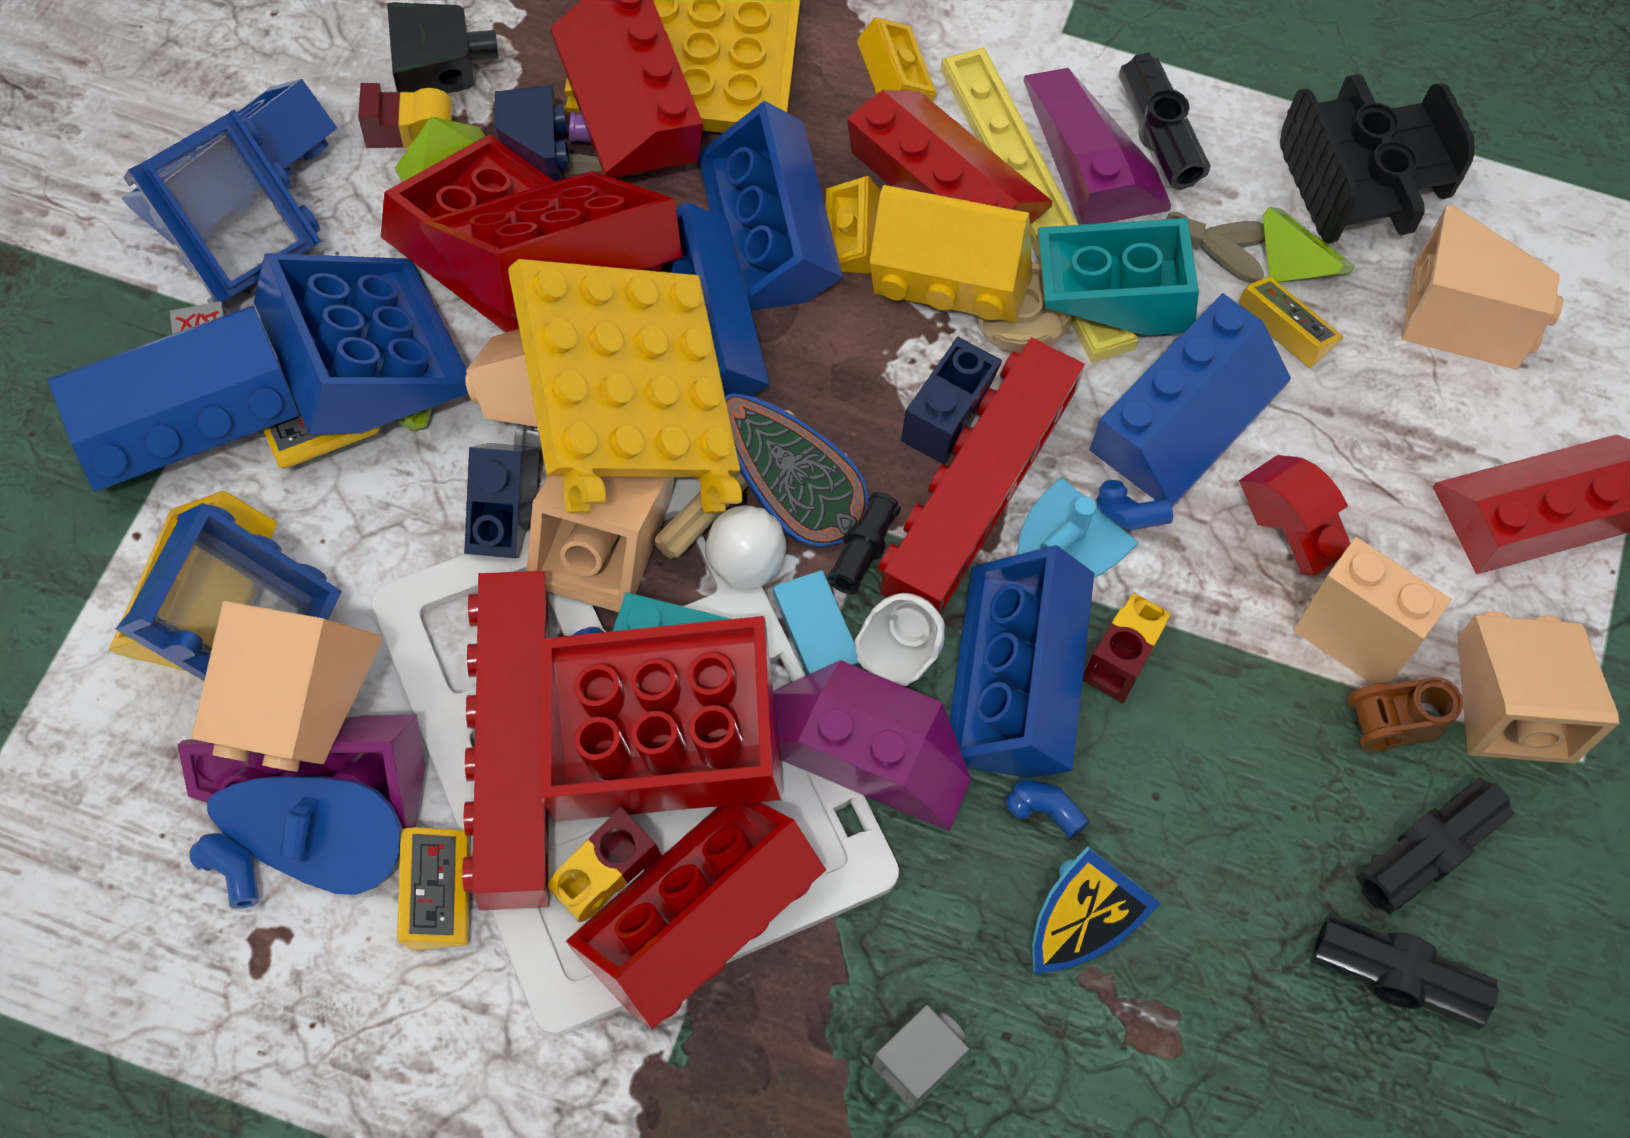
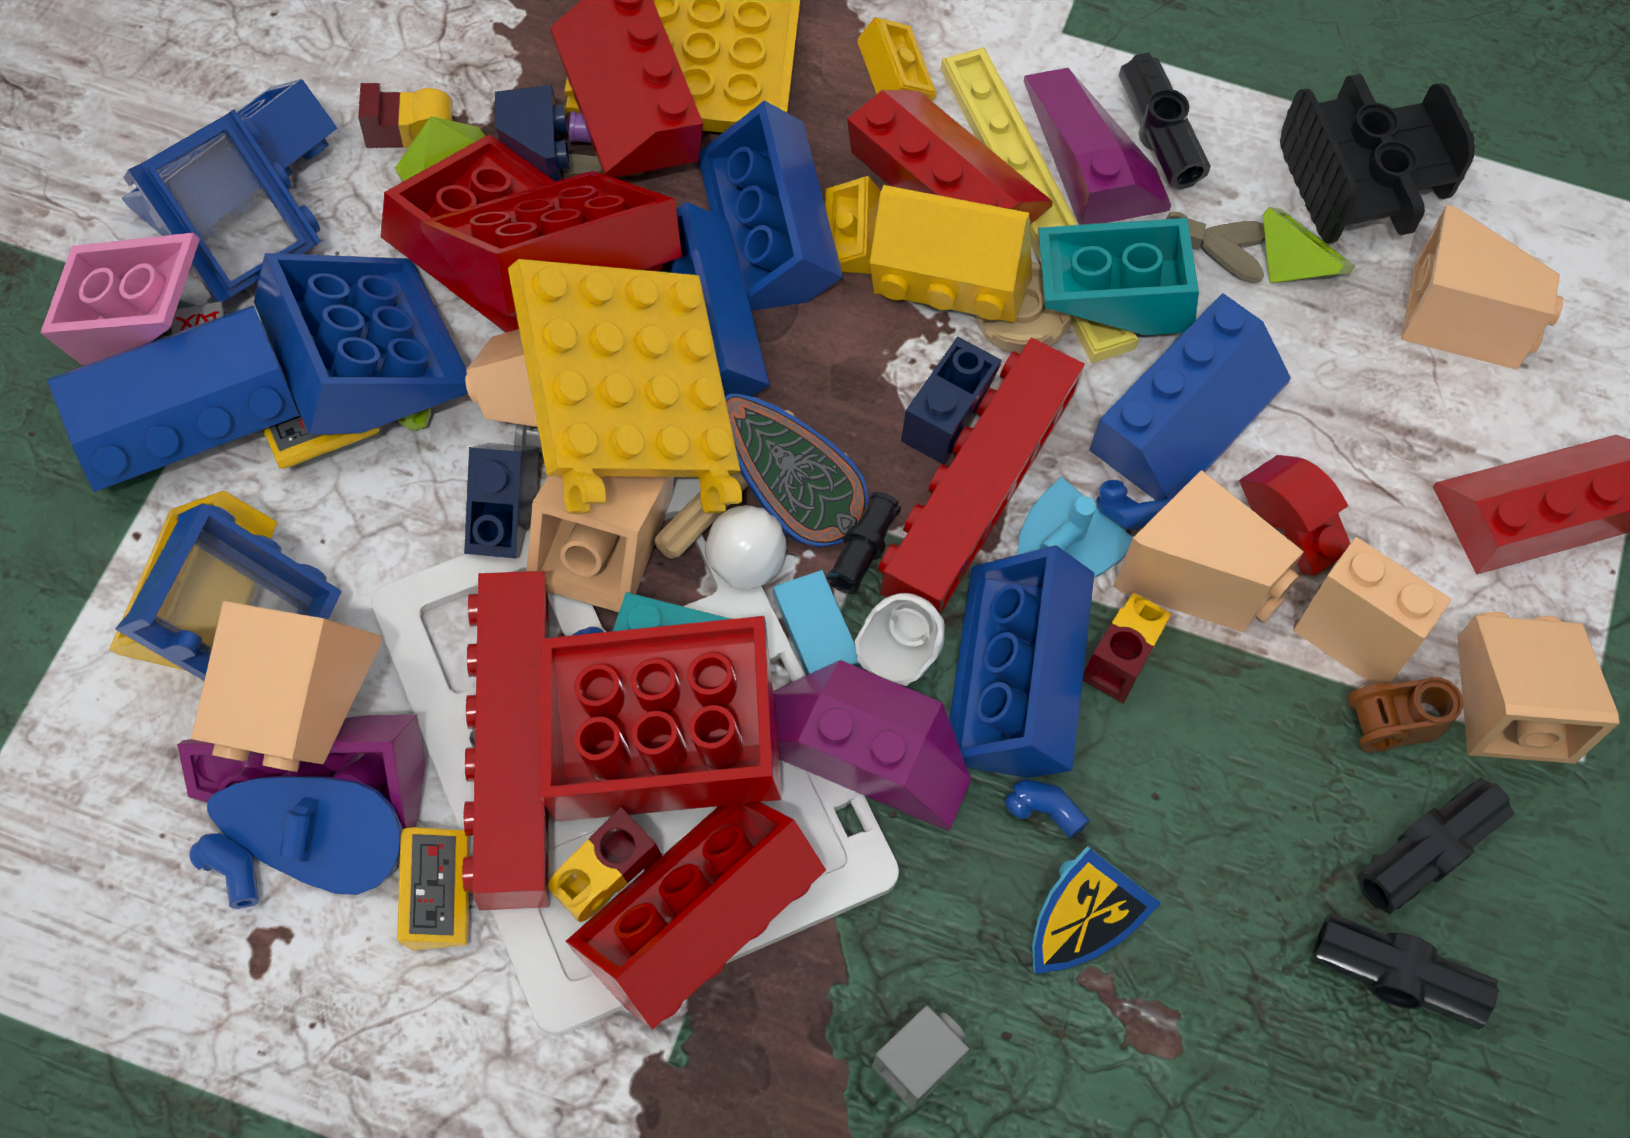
black torso [387,2,499,94] -> none
yellow slope [1238,276,1344,369] -> none
none -> bright pink slope [40,233,200,365]
none -> light nougat slope [1113,470,1304,633]

